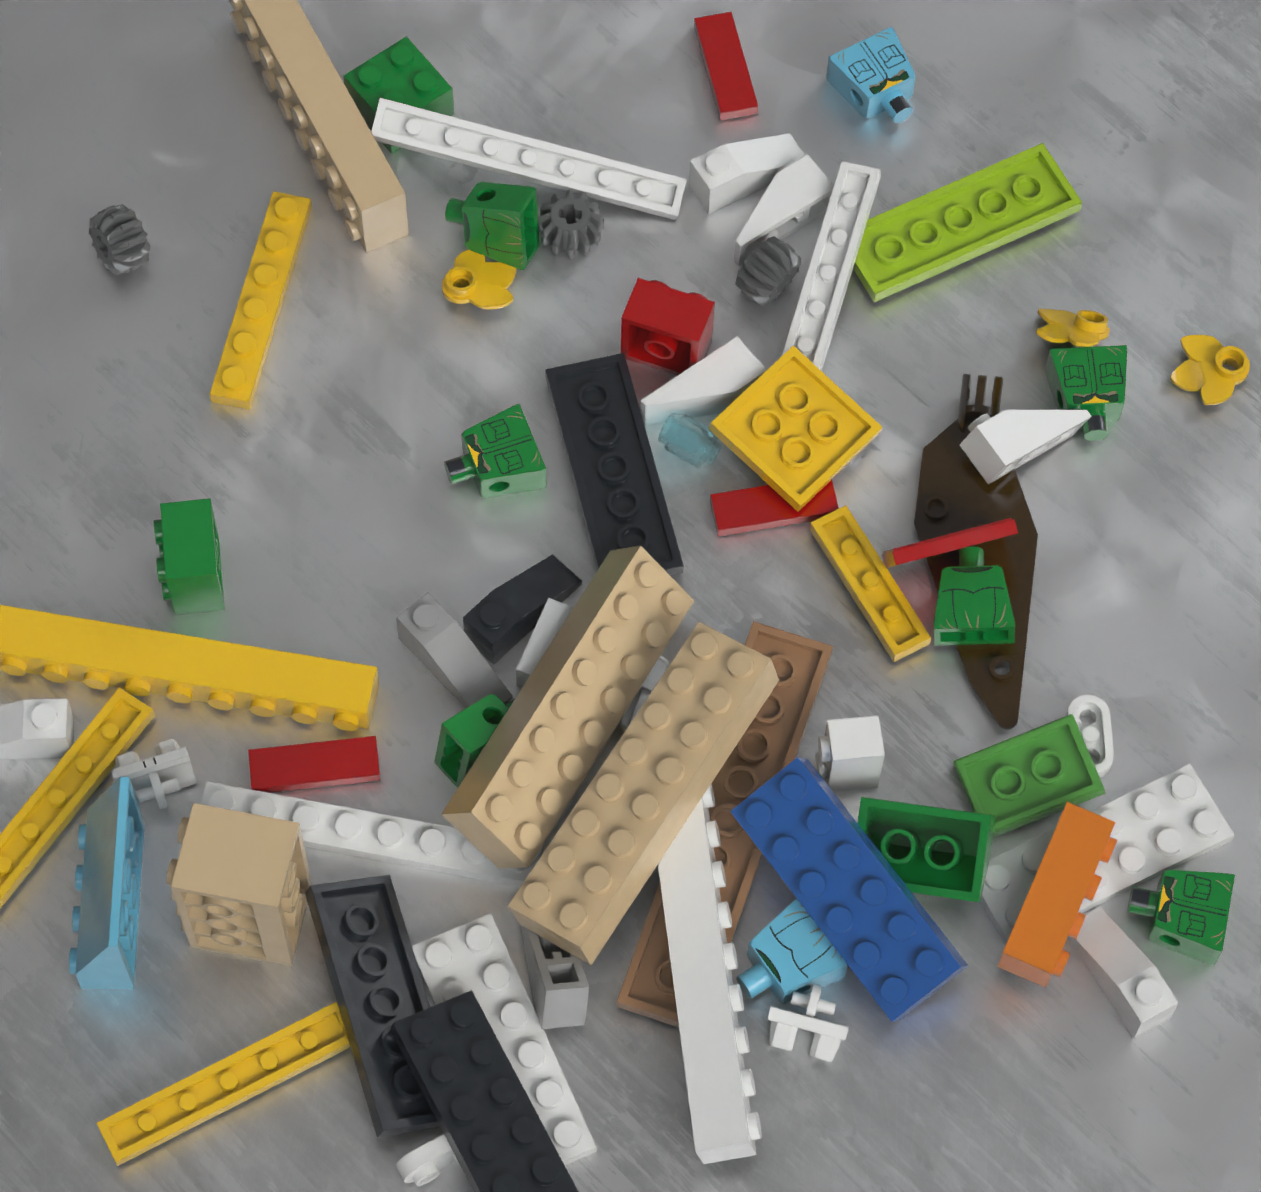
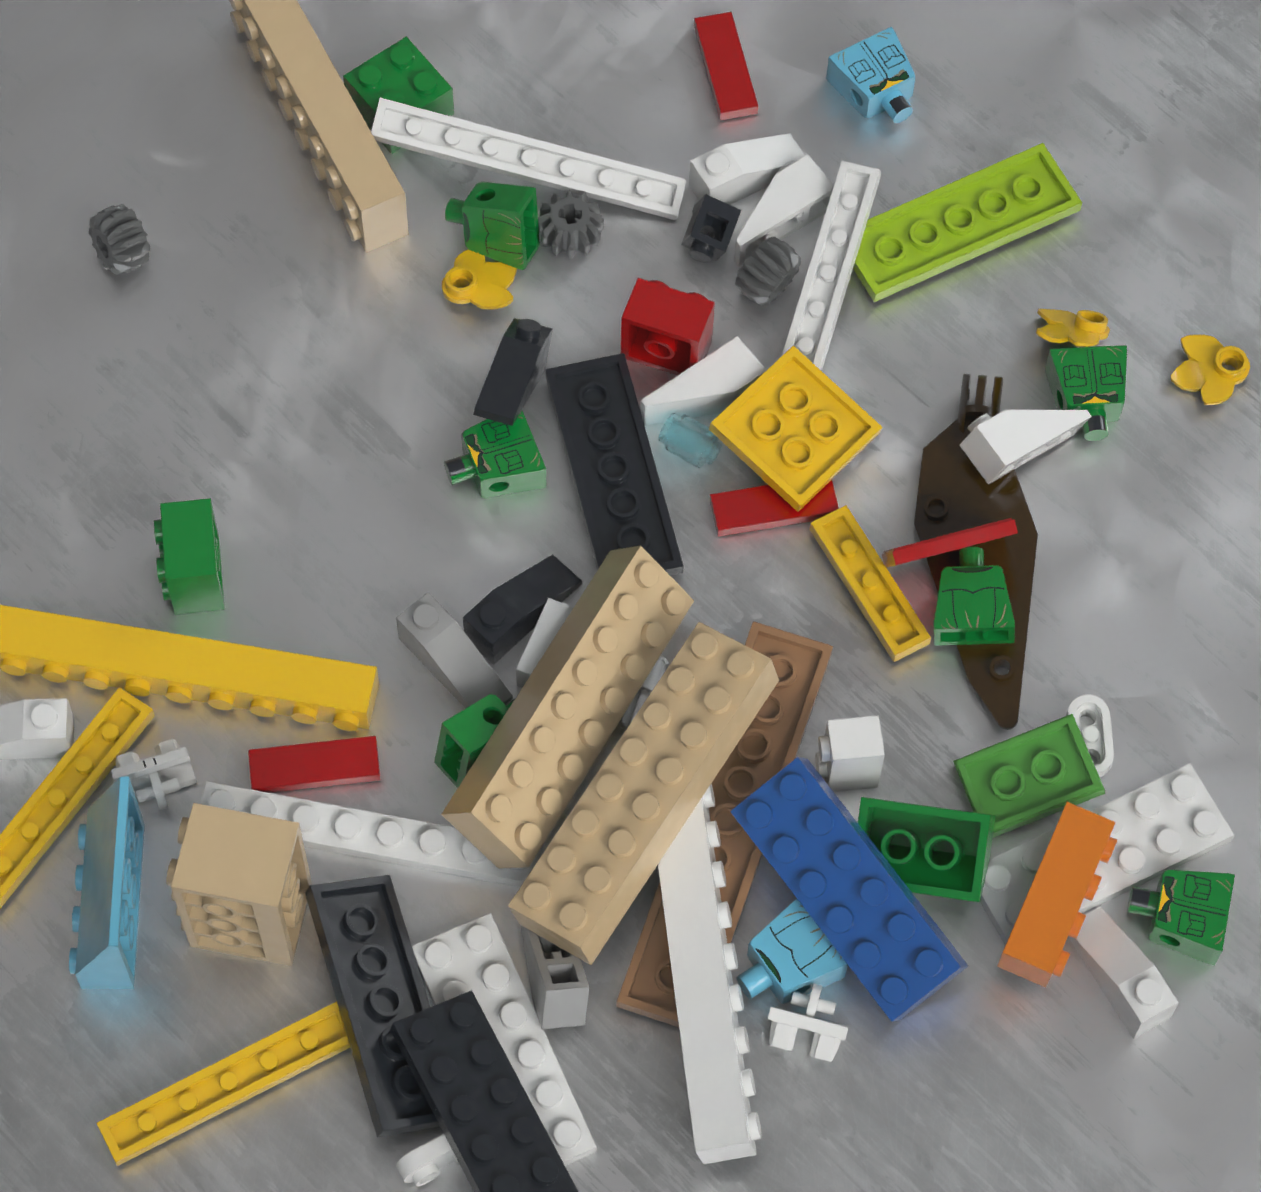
yellow plate [209,191,312,410] -> none
none -> black slope [473,318,553,426]
none -> black brick [681,194,741,262]

